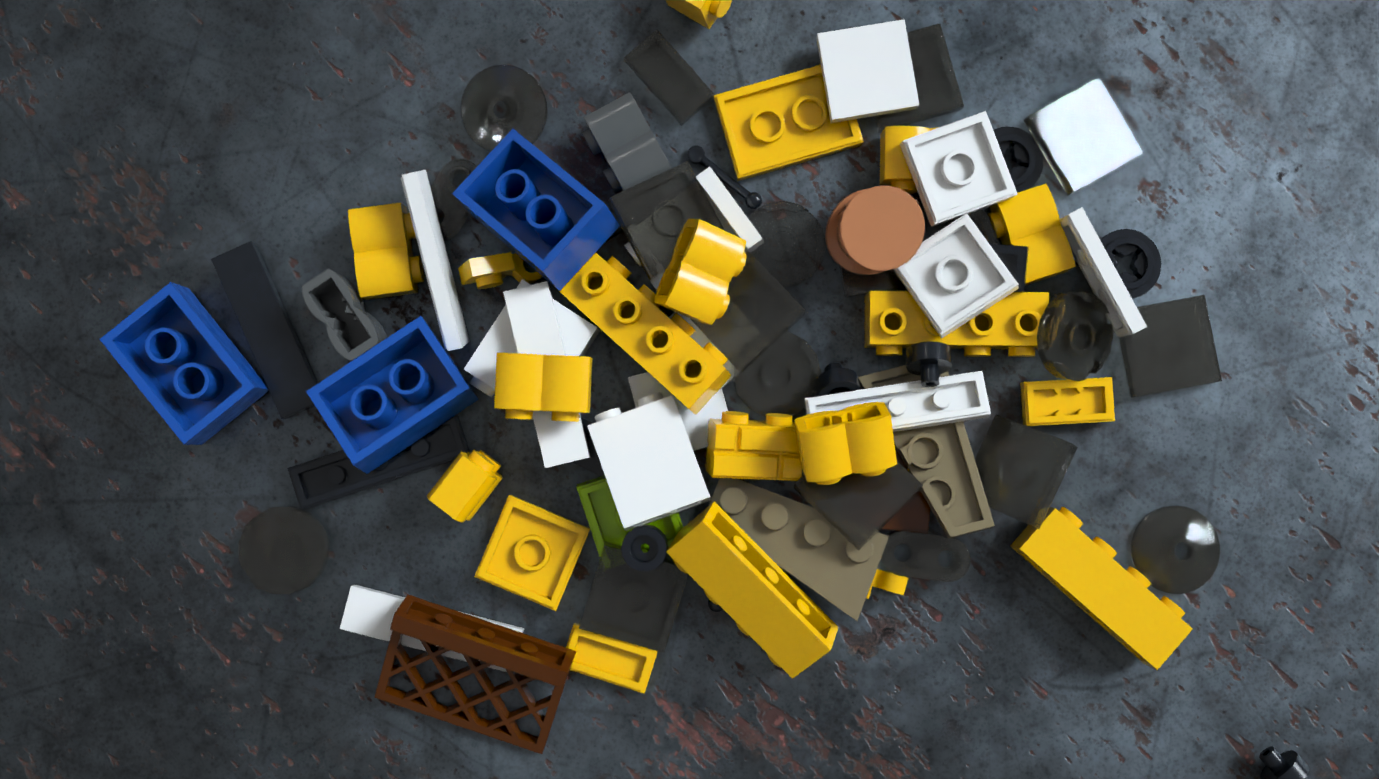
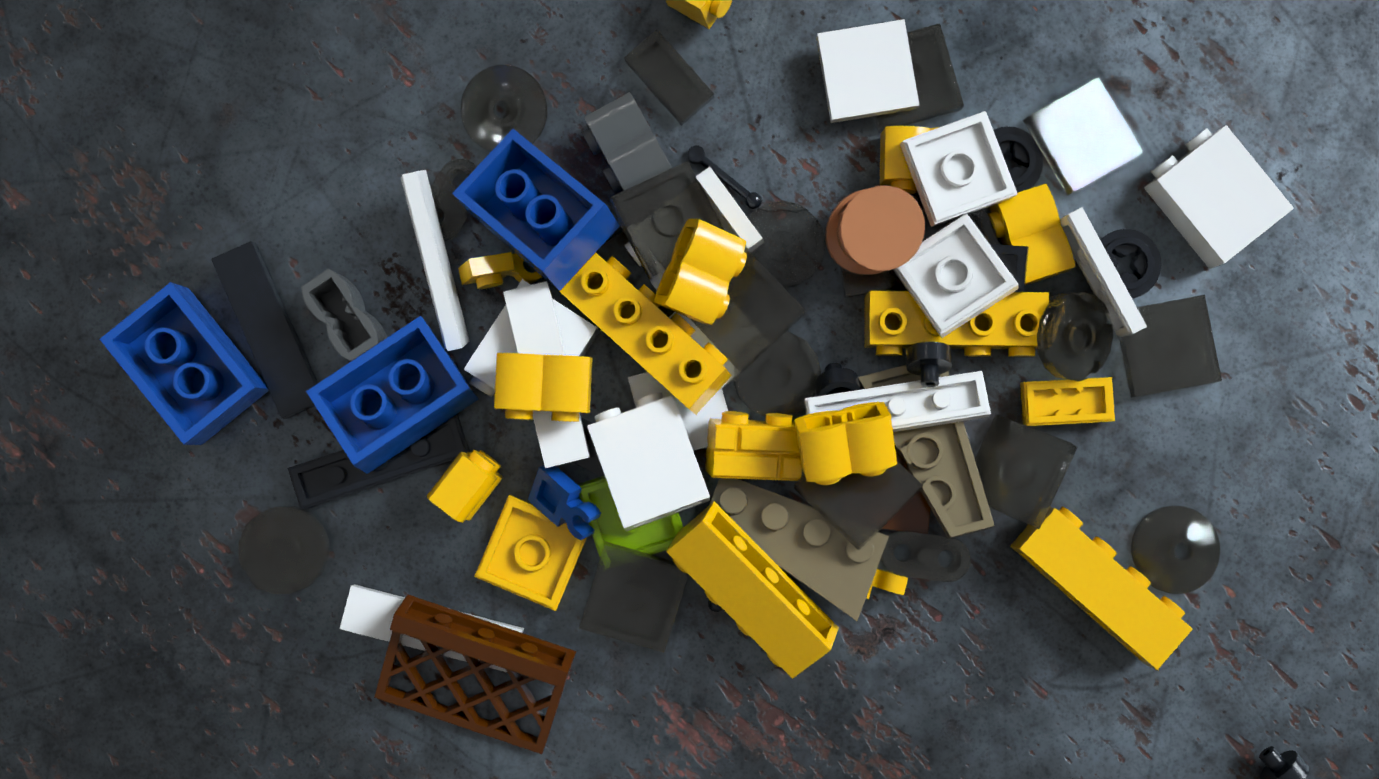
yellow brick [348,202,424,300] -> none
yellow tile [566,623,658,694] -> none
black tile [621,525,669,572] -> none
yellow tile [713,65,864,181] -> none
none -> blue plate [528,465,601,540]
none -> white brick [1144,125,1294,269]

